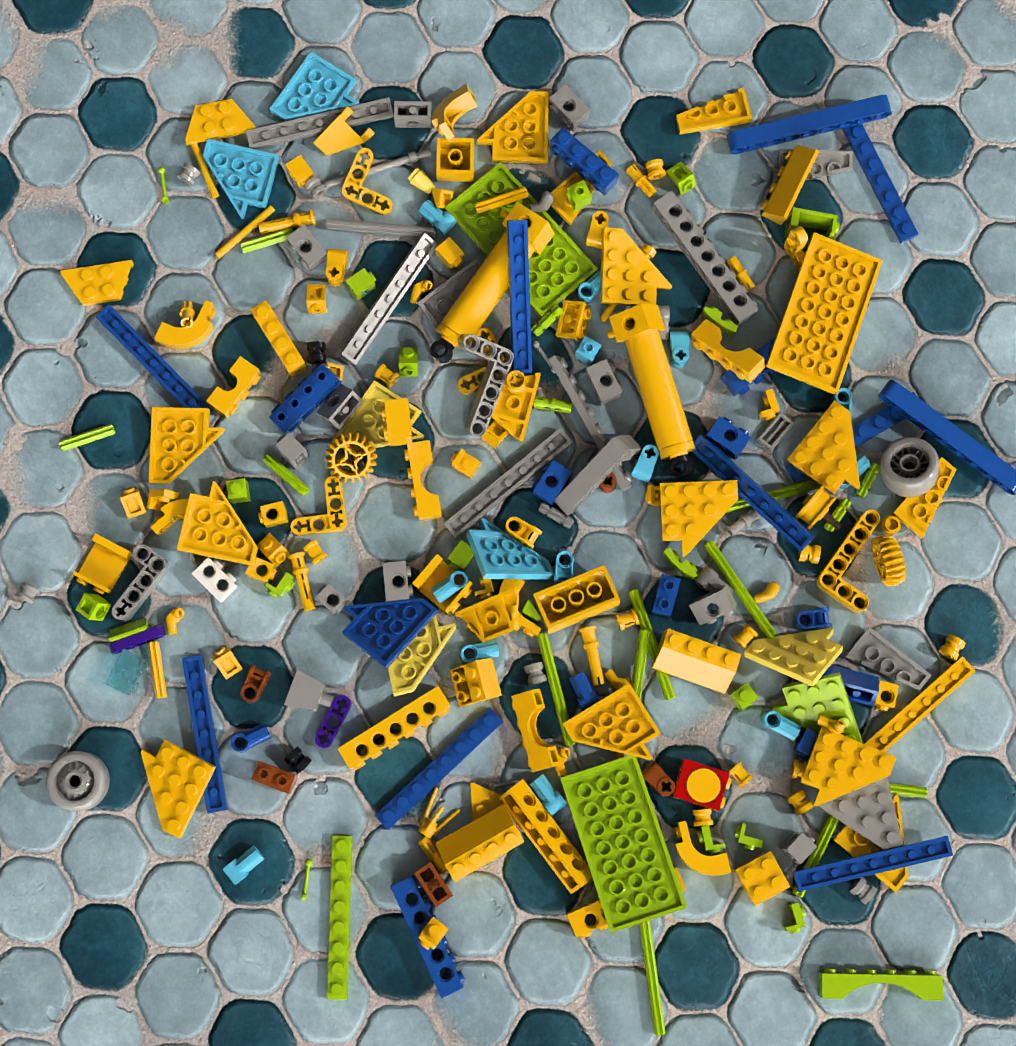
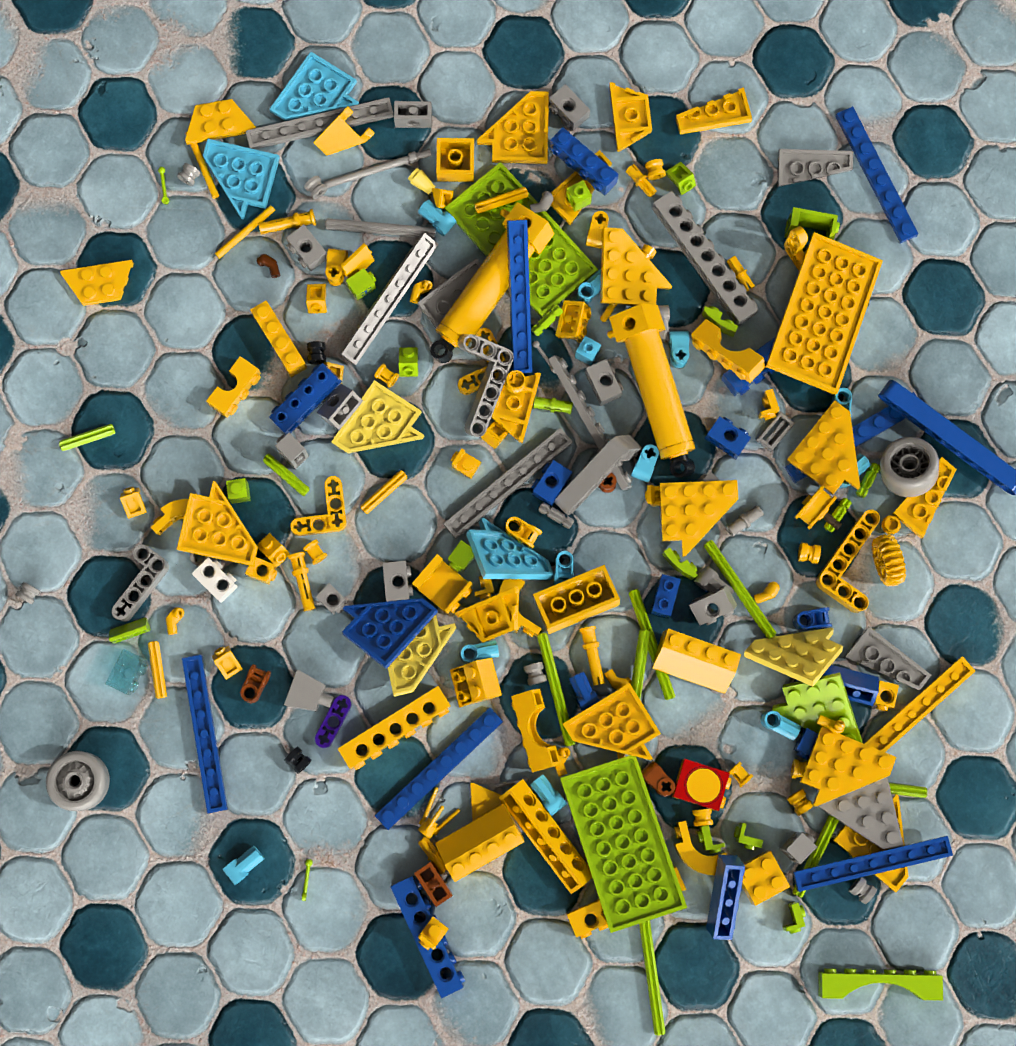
yellow panel [73,533,133,595] -> none
lime brick [75,593,112,621] -> none
blue plate [96,304,213,413] -> none
dark purple beam [109,626,166,655] -> none
yellow wing [141,740,216,838] -> none
yellow bracket [147,489,179,512] -> none
yellow wing [149,407,225,484] -> none
yellow arch [154,300,216,350] -> none
yellow axle [180,300,195,328] -> none
blue piece [231,723,271,753] -> none
lime axle [240,228,294,253] -> none
dark orange brick [251,761,298,794] -> none
yellow brick [258,501,289,528] -> none
lime bracket [264,572,295,598] -> none
yellow brick [285,155,314,189] -> none
yellow gear [325,432,377,483] -> none
lime plate [327,836,353,1000] -> none
yellow beam [342,148,393,215] -> none
yellow brick [381,398,413,446] -> none
yellow arch [404,440,442,521] -> none
yellow arch [431,83,477,140] -> none
medium azure piece [431,571,468,603] -> none
yellow brick [435,237,465,270] -> none
lime slope [522,599,541,623] -> none
yellow bush [616,608,640,631] -> none
blue plate [692,434,815,552] -> none
lime axle [726,480,820,513] -> none
blue beam [727,95,892,154] -> none
lime brick [728,682,759,711] -> none
yellow bush [732,624,758,649] -> none
yellow slope [761,145,819,225] -> none
yellow wheel [939,634,966,661] -> none
none -> reddish brown arm [257,254,281,278]
none -> yellow piece [340,243,375,278]
none -> yellow axle [360,470,407,514]
none -> yellow wing [609,82,652,152]
none -> blue brick [706,855,745,940]

